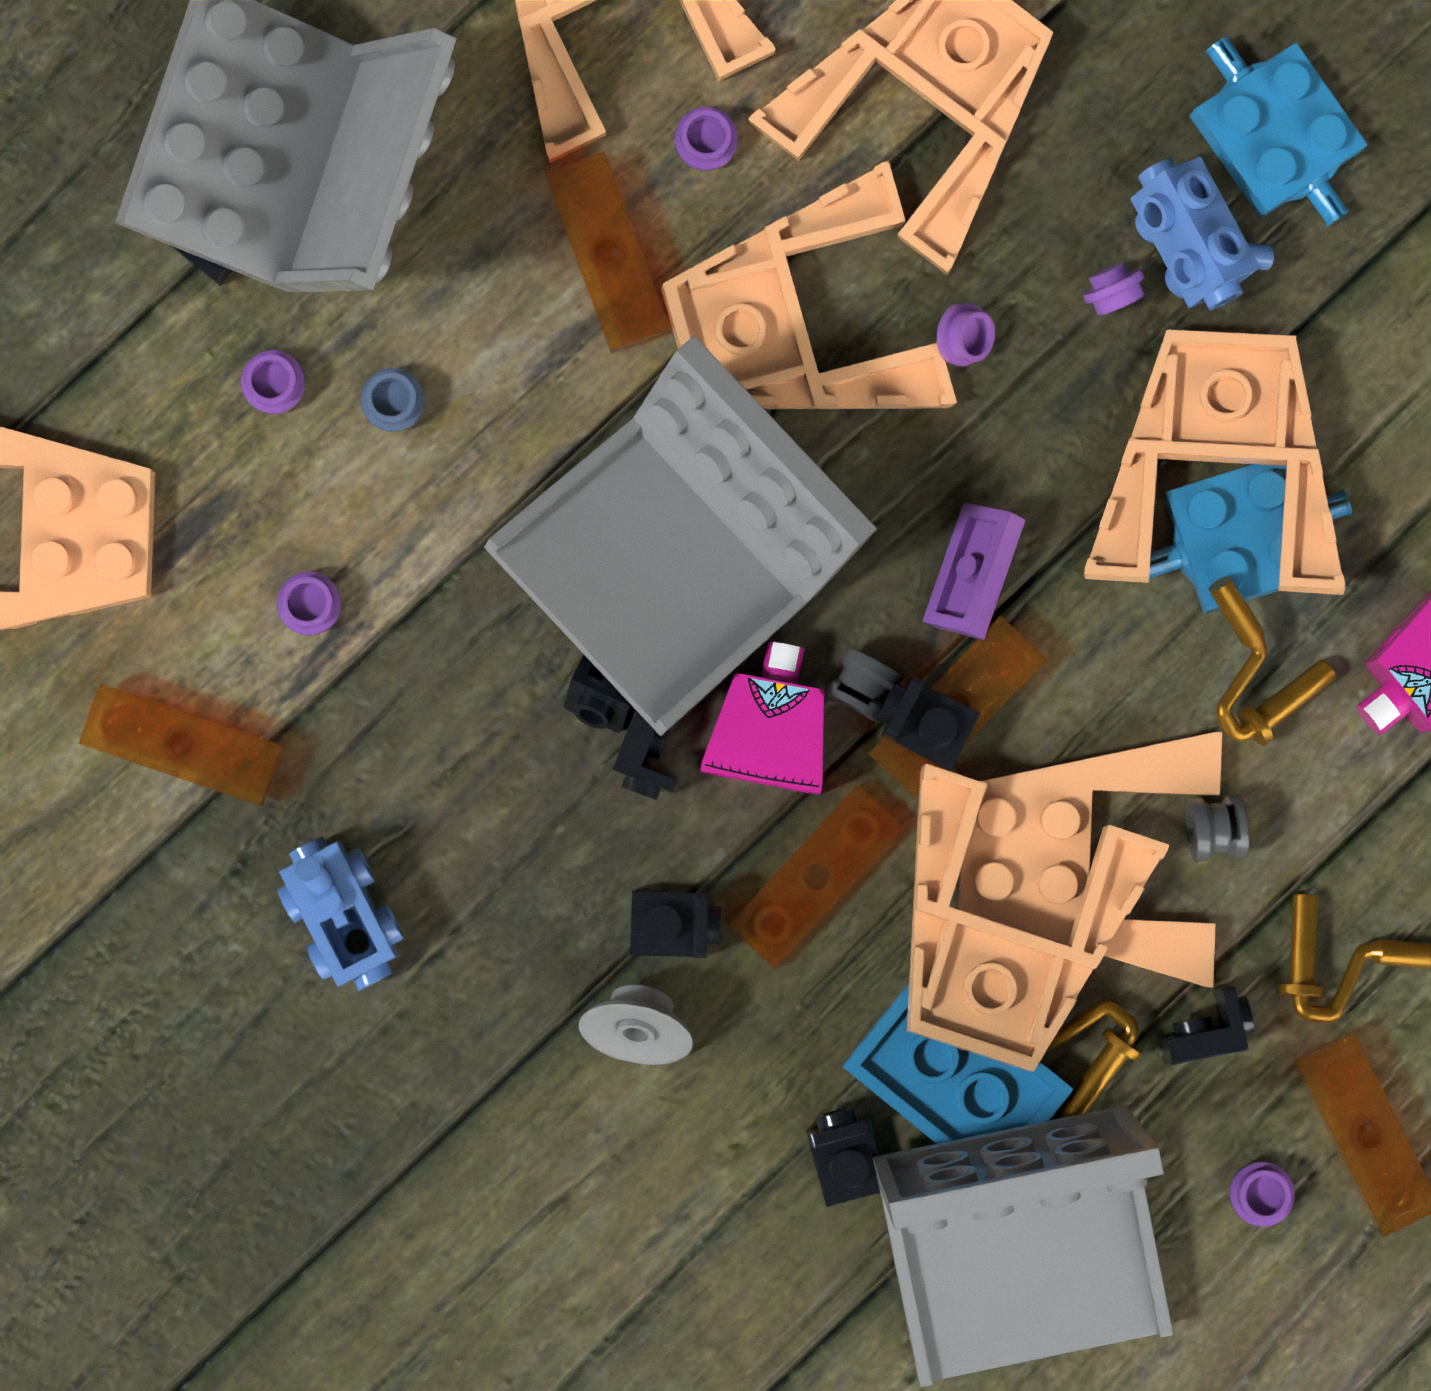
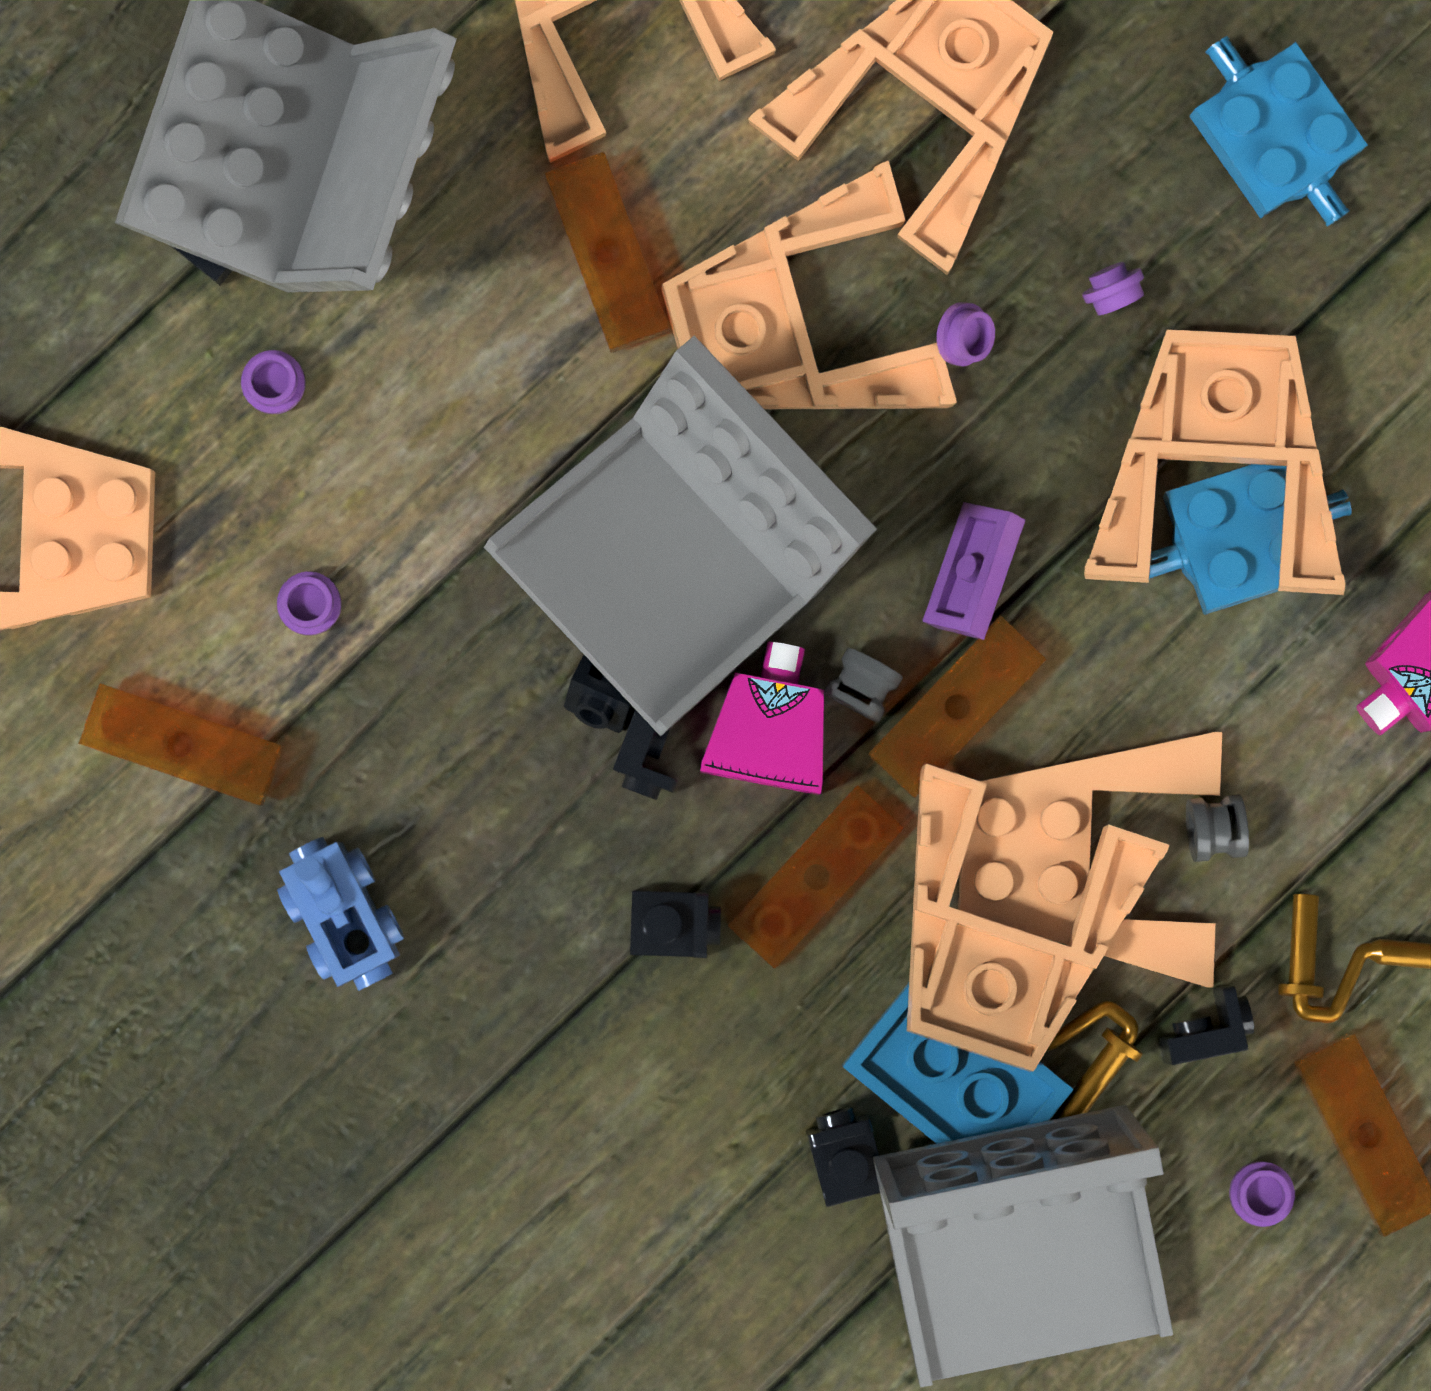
sand blue plate [361,368,425,432] -> none
light grey piece [579,985,693,1065] -> none
medium lavender plate [675,107,738,171] -> none
black bracket [877,676,980,771] -> none
medium blue brick [1130,157,1274,311] -> none
pearl gold piece [1208,576,1337,746] -> none

